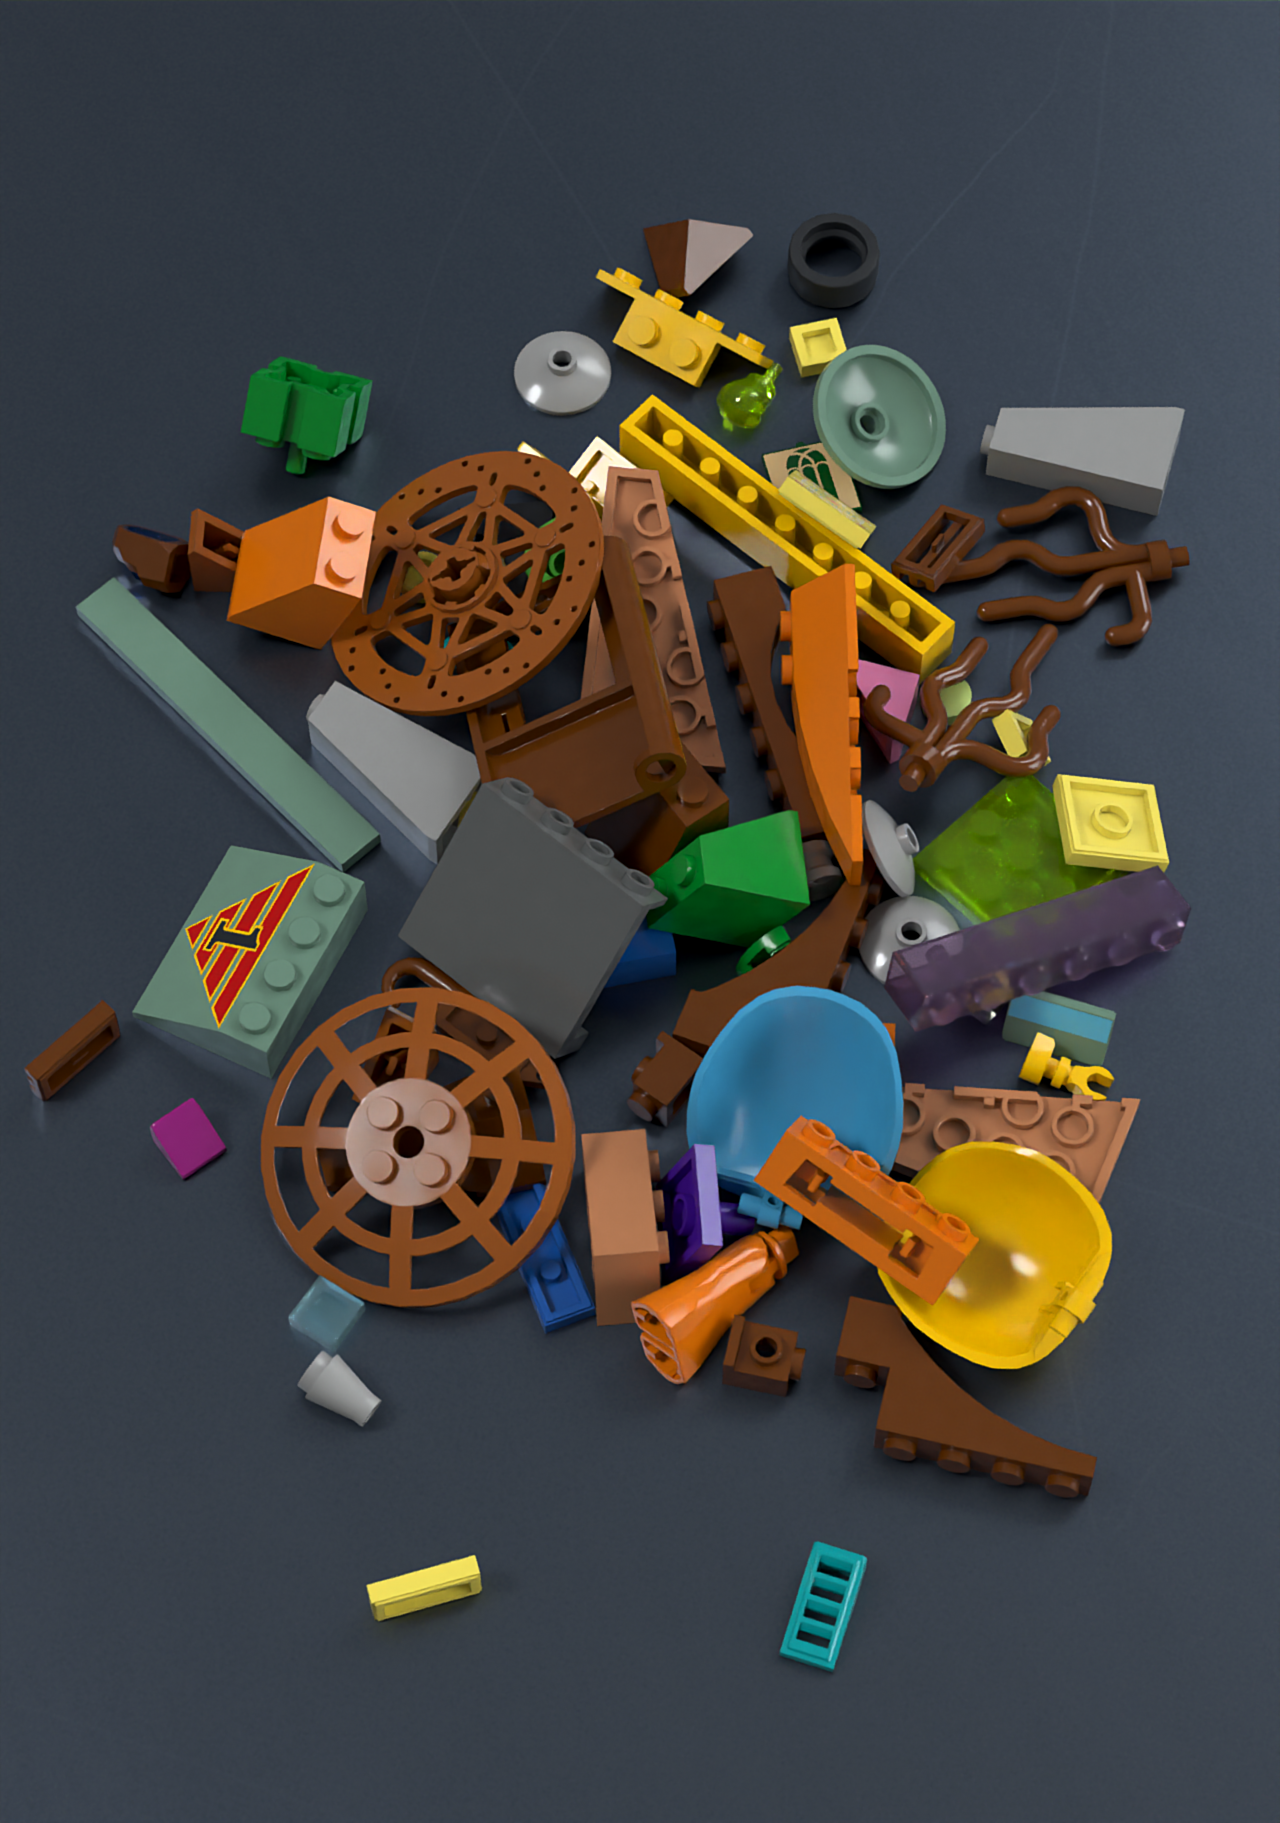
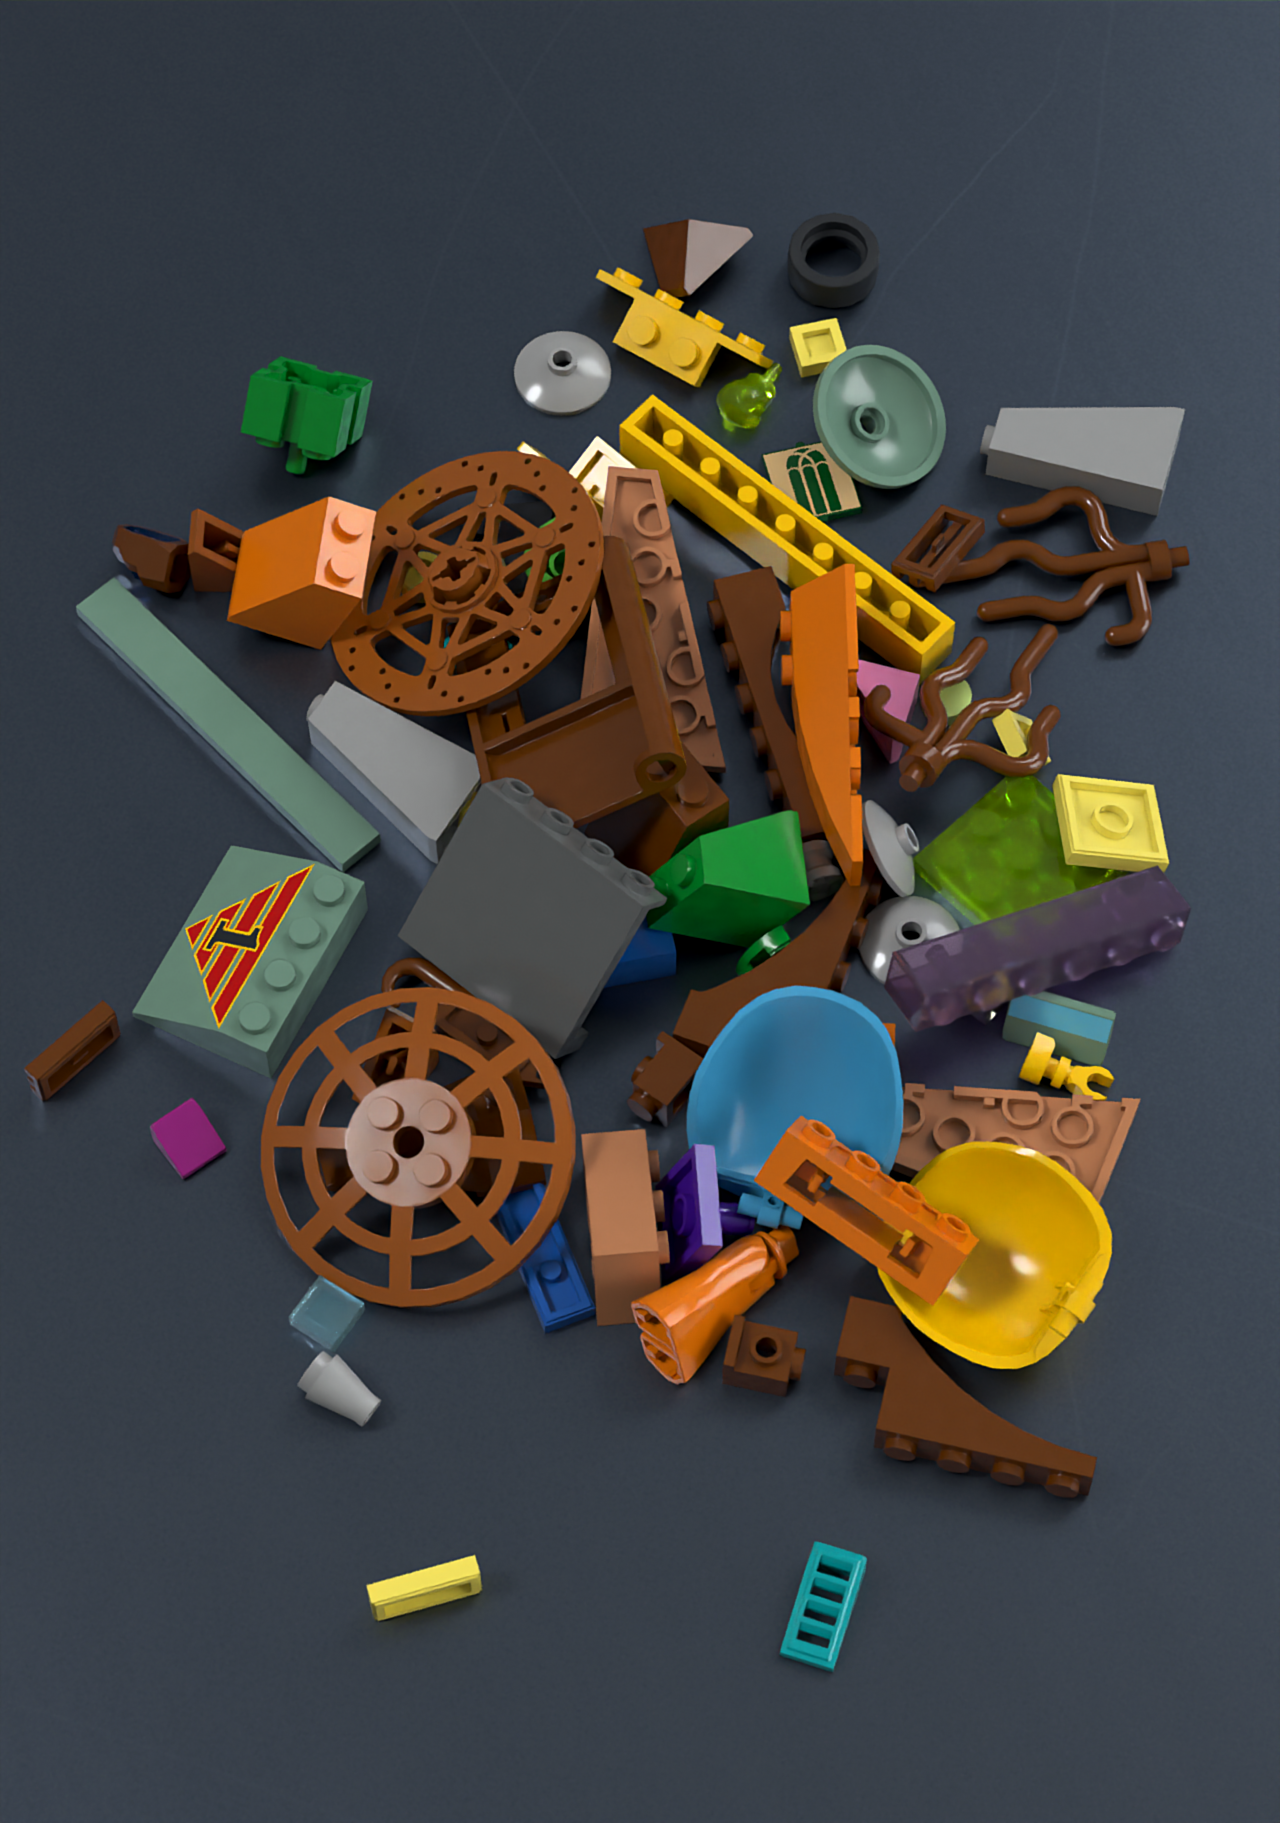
light yellow tile [778,470,876,549] -> none

